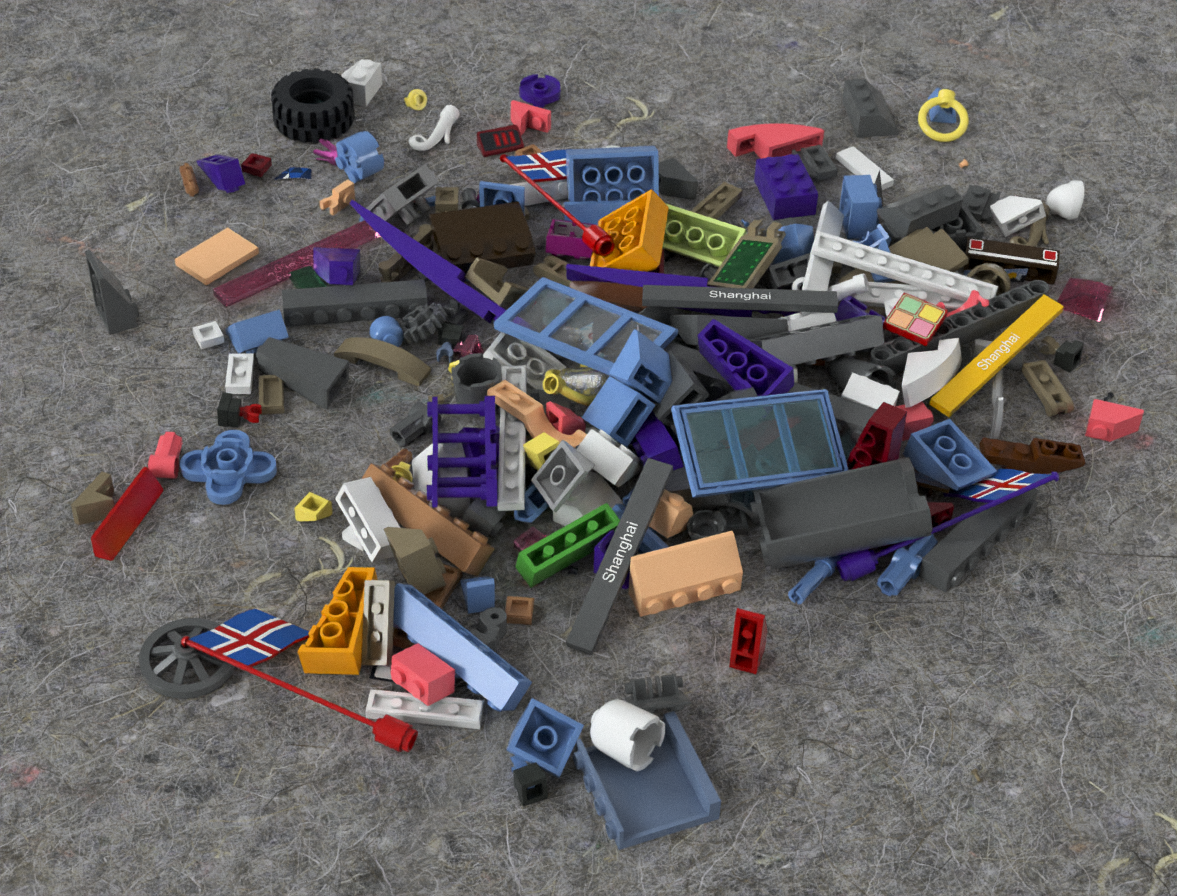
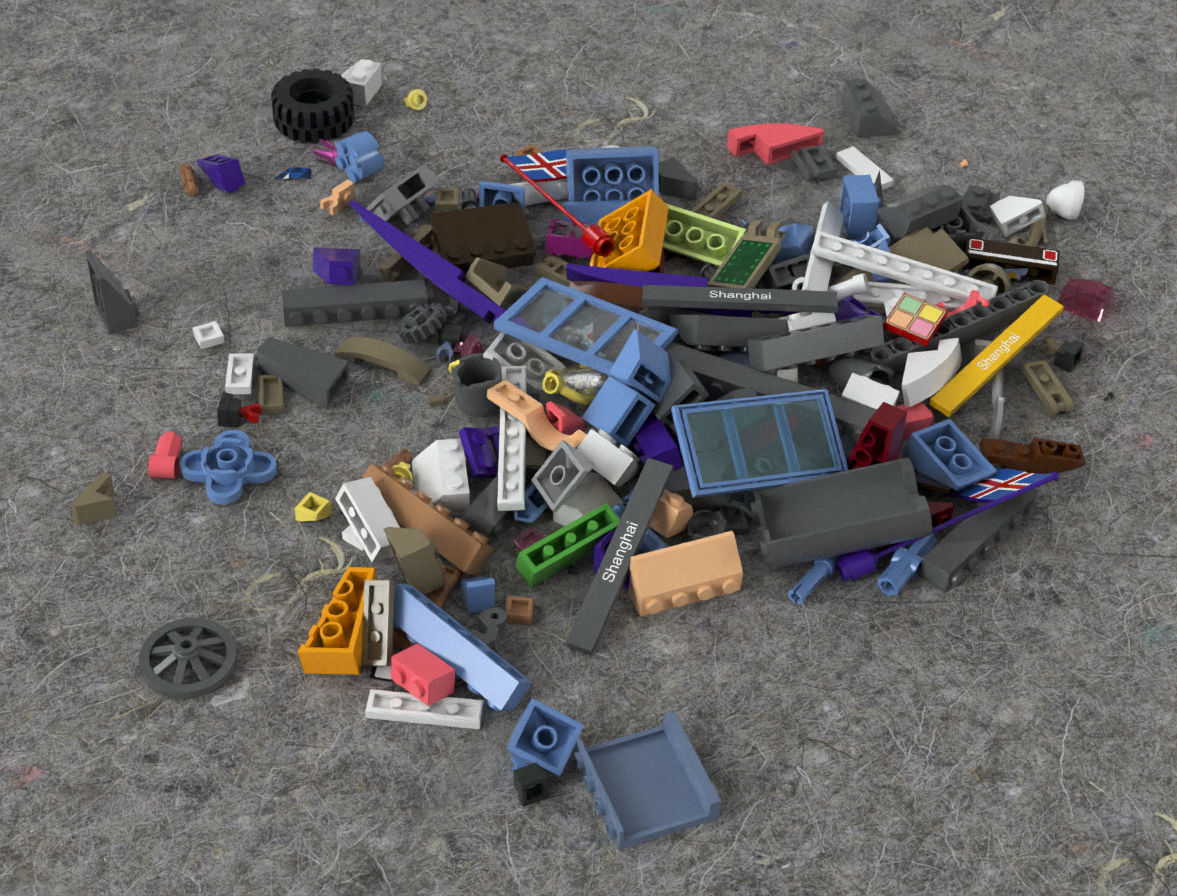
red slope [91,467,163,561] -> none
light nougat tile [175,228,259,286] -> none
flag [181,609,418,752] -> none
clear pink tile [213,220,381,307] -> none
medium blue slope [225,309,289,354] -> none
dark red plate [241,153,272,177] -> none
clear green tile [289,265,326,289] -> none
medium blue head [370,316,404,347] -> none
dark grey piece [390,402,441,446] -> none
white plant [409,105,460,151] -> none
dark purple fence [427,395,497,507] -> none
slope [477,124,524,157] -> none
coral slope [511,100,551,135] -> none
dark purple plate [519,74,561,108] -> none
light yellow brick [523,432,559,470] -> none
white cylinder [590,699,665,772] -> none
dark grey hinge [625,674,691,714] -> none
dark purple wedge [697,319,794,419] -> none
red slope [729,608,767,674] -> none
dark purple brick [754,154,818,220] -> none
light yellow piece [918,89,969,142] -> none
medium blue slope [928,87,957,123] -> none
coral slope [1085,399,1144,442] -> none

